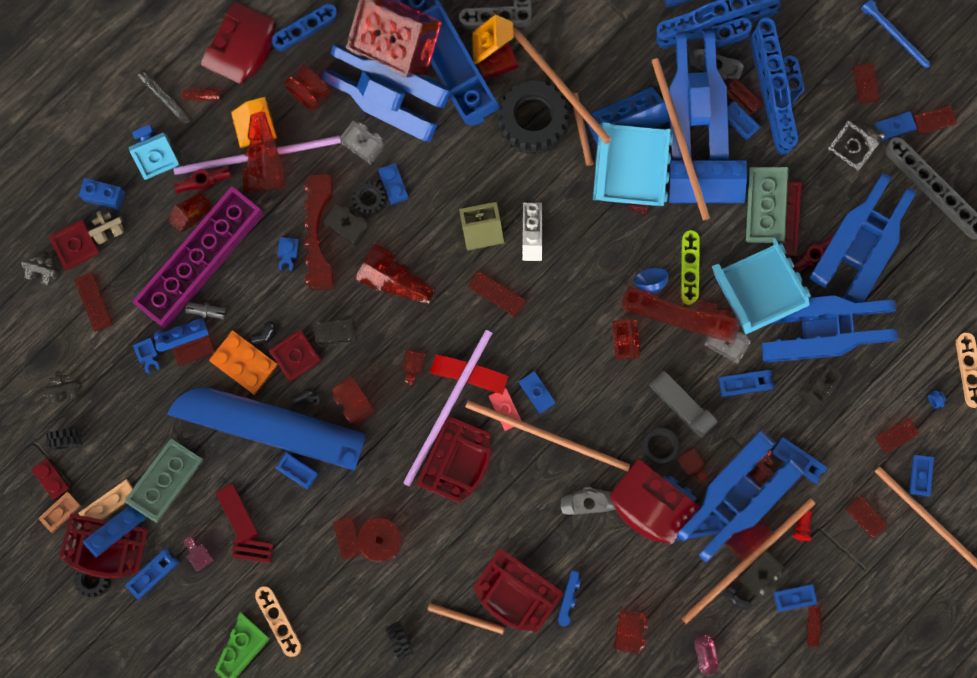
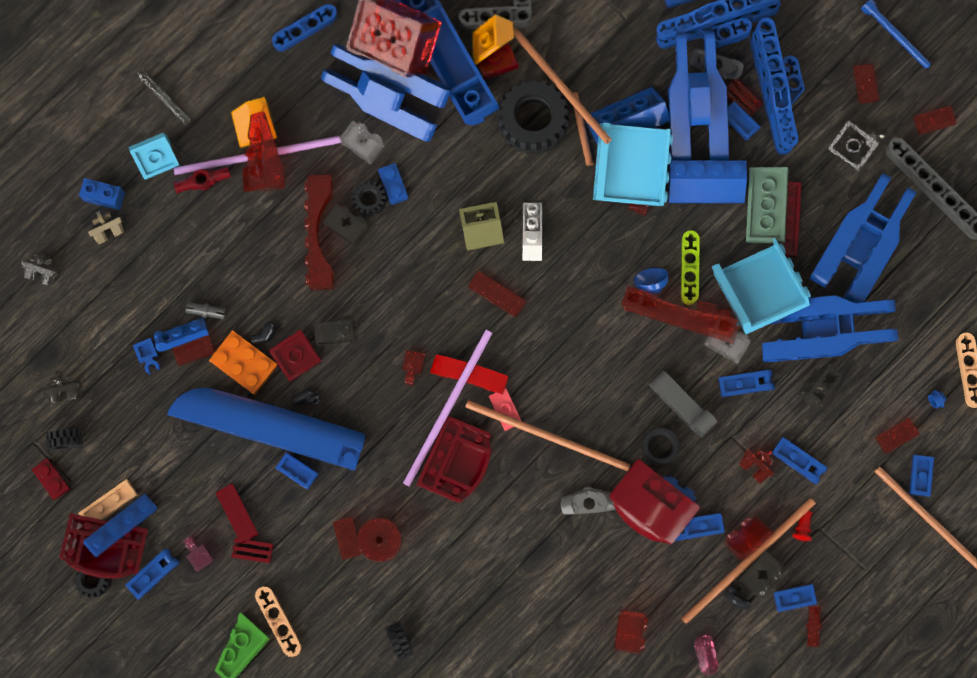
nougat plate [38,492,82,533] -> none
dark red plate [49,220,100,271] -> none
clear red tile [74,272,113,332] -> none
sand green plate [125,439,203,523] -> none
blue plate [132,125,156,142] -> none
magenta brick [132,186,264,330] -> none
clear red slope [167,194,213,233] -> none
clear red axle [182,88,220,103] -> none
dark red slope [201,2,275,85] -> none
blue plate [278,237,299,272] -> none
clear red wheel [283,64,331,112] -> none
clear red slope [332,376,376,426] -> none
clear red wedge [354,243,435,304] -> none
nougat bar [427,603,505,634] -> none
dark red slope [473,548,564,632] -> none
blue plate [518,371,556,414] -> none
blue plate [558,571,582,626] -> none
clear red brick [612,319,640,360] -> none
nougat piece [652,58,710,221] -> none
blue beam [676,430,805,562] -> none
clear red plate [677,449,708,484] -> none
dark red pin [793,234,835,273] -> none
clear red plate [845,496,888,539] -> none
blue plate [874,112,917,142] -> none

